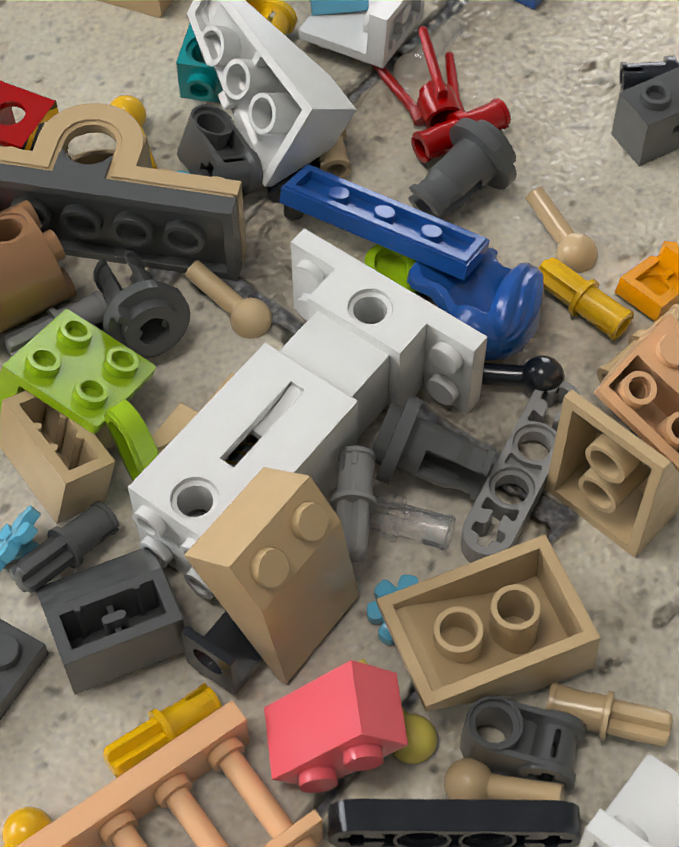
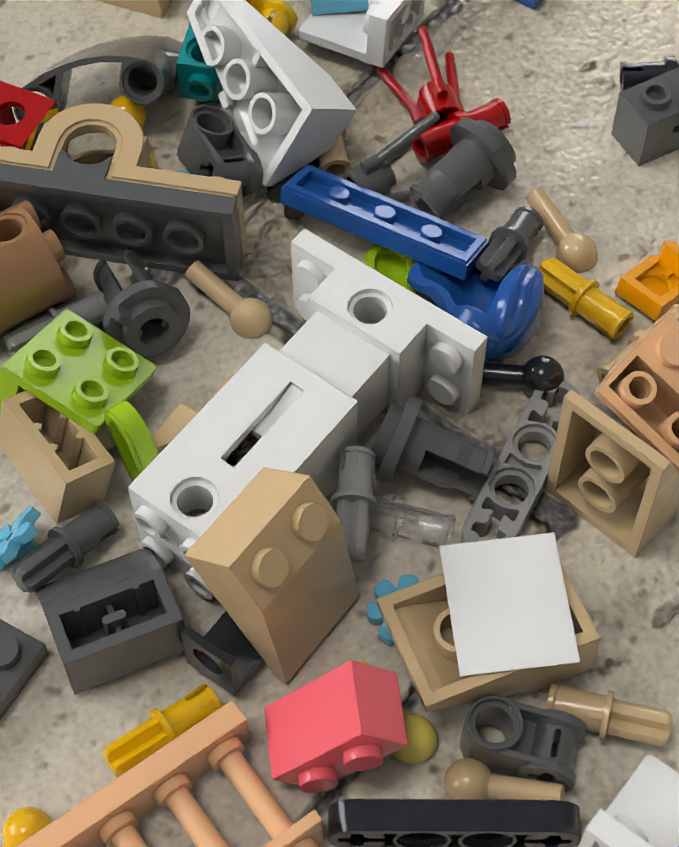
none -> dark grey panel [13,36,183,121]
none -> dark grey plant [343,112,439,203]
none -> white sticker [439,532,580,677]
none -> dark grey axle [475,206,543,283]

